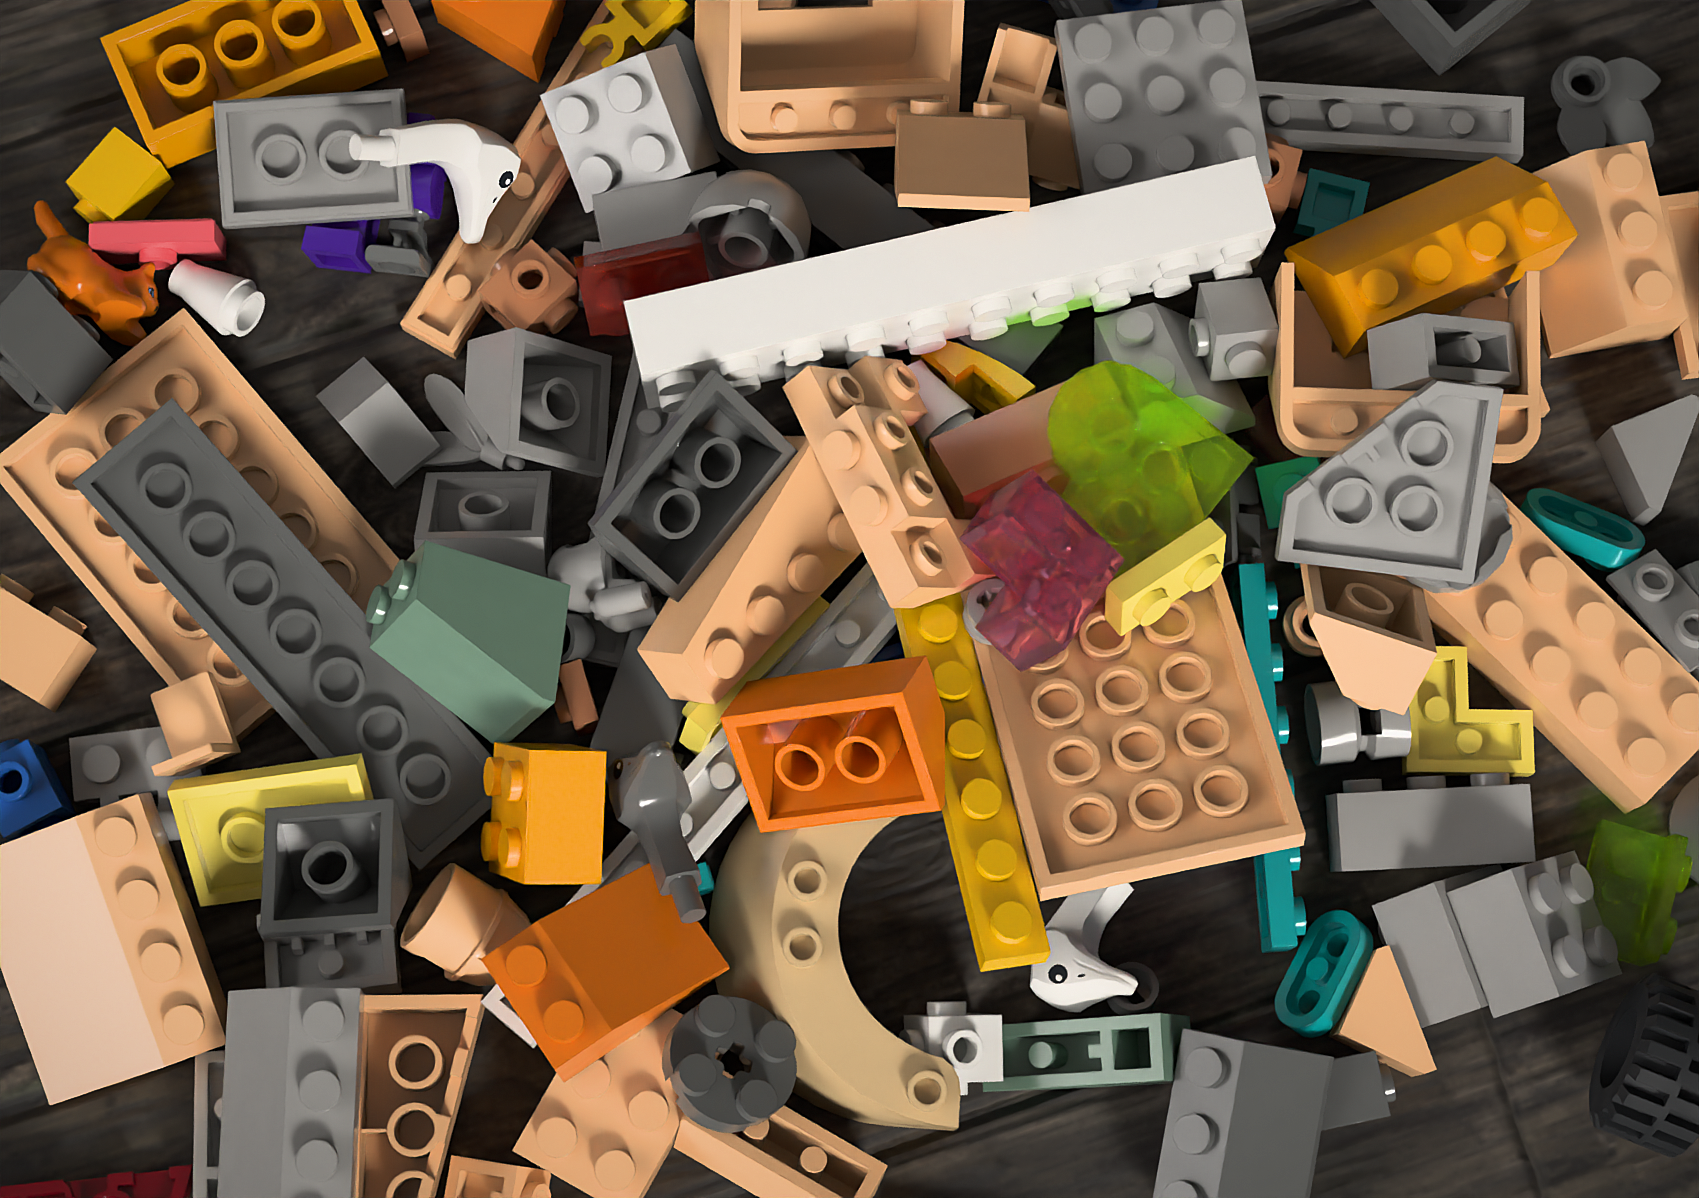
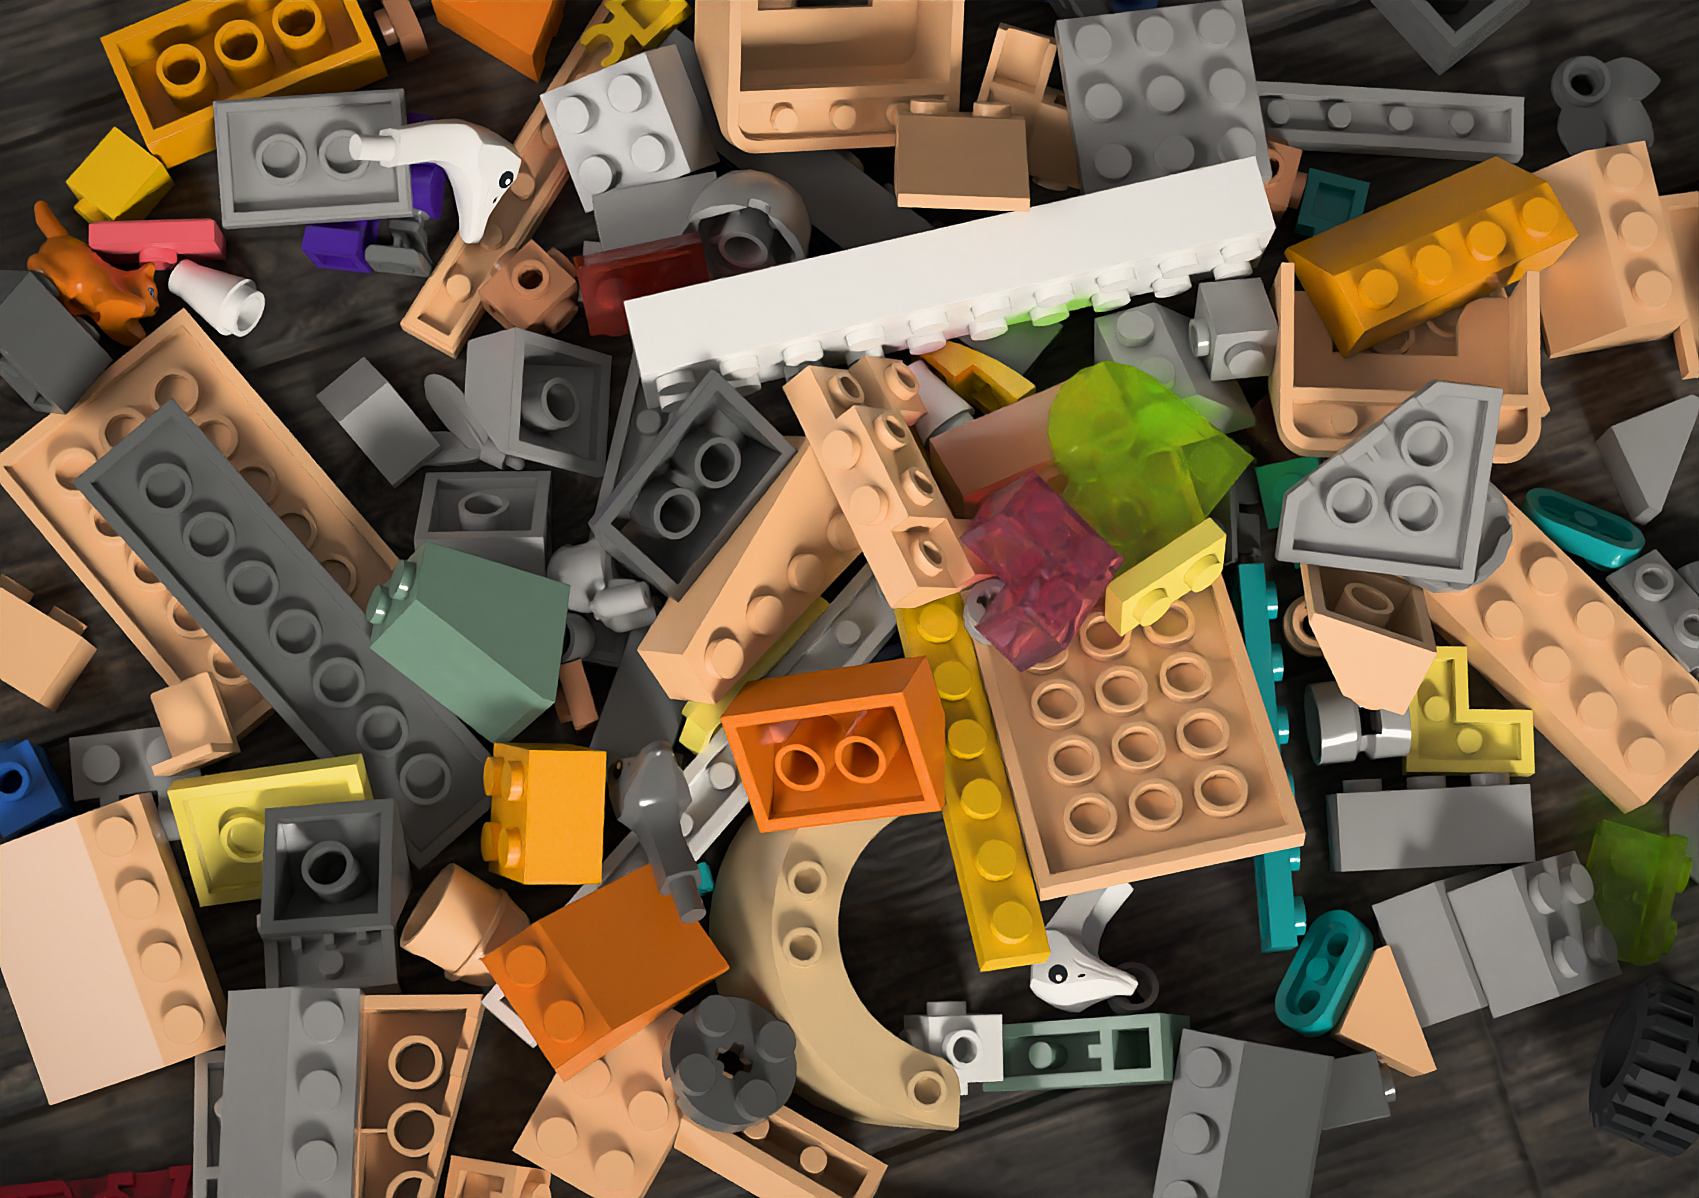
light grey brick [1367,313,1520,391] -> none

